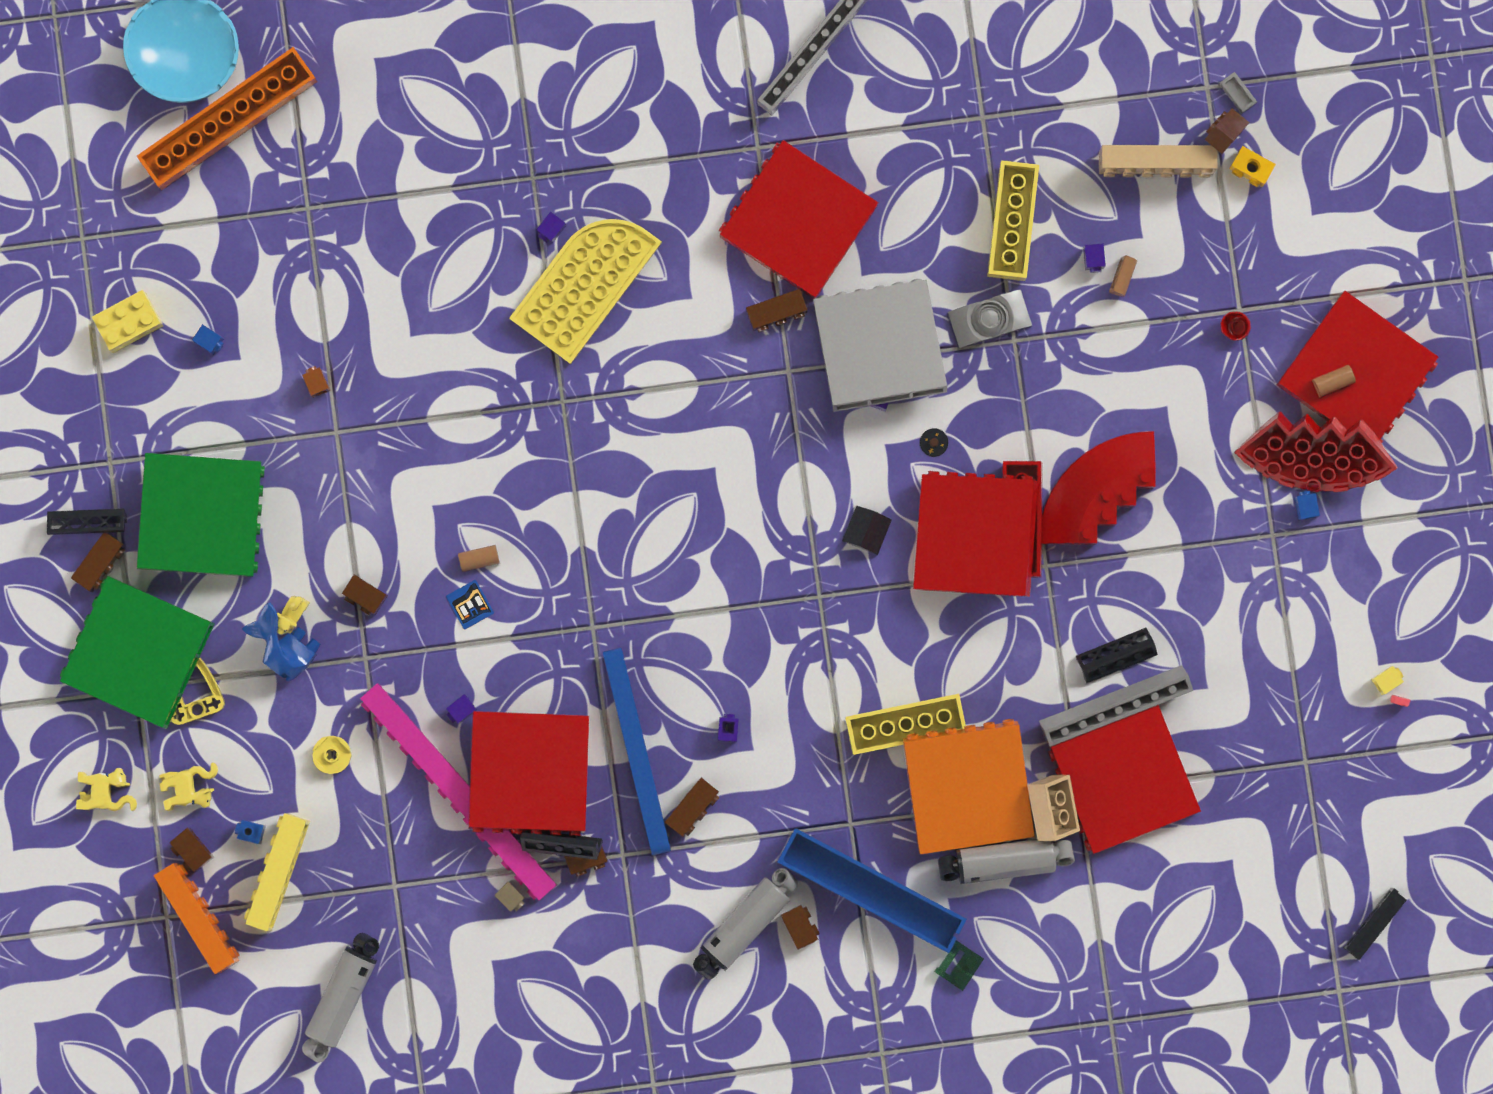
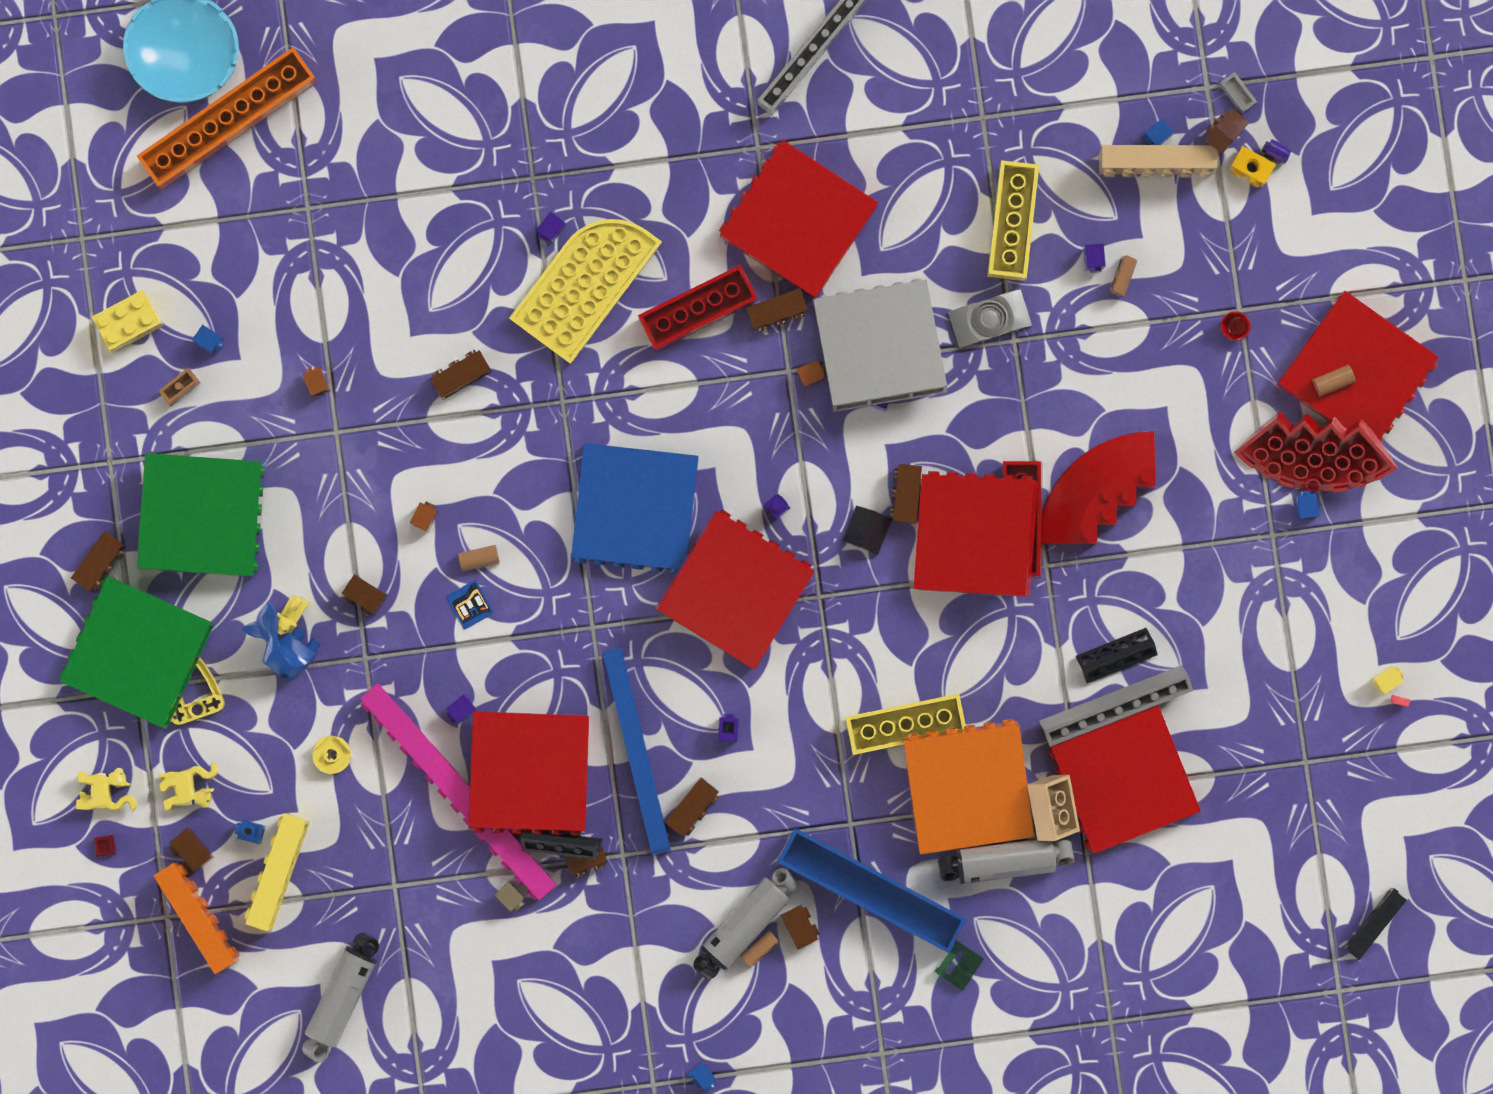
black fence [47,508,127,535] -> none
piece [920,428,948,457] -> none
none -> dark red tile [94,835,116,857]
none -> medium nougat brick [158,367,201,407]
none -> dark orange brick [410,501,438,532]
none -> reddish brown brick [430,350,492,400]
none -> blue brick [571,443,699,574]
none -> red brick [638,264,758,352]
none -> red brick [655,509,814,669]
none -> blue brick [687,1061,717,1093]
none -> medium nougat brick [741,930,779,967]
none -> dark purple brick [764,494,790,520]
none -> dark orange brick [796,360,826,388]
none -> reddish brown brick [889,464,922,525]
none -> blue brick [1143,118,1174,145]
none -> dark purple brick [1262,139,1292,164]

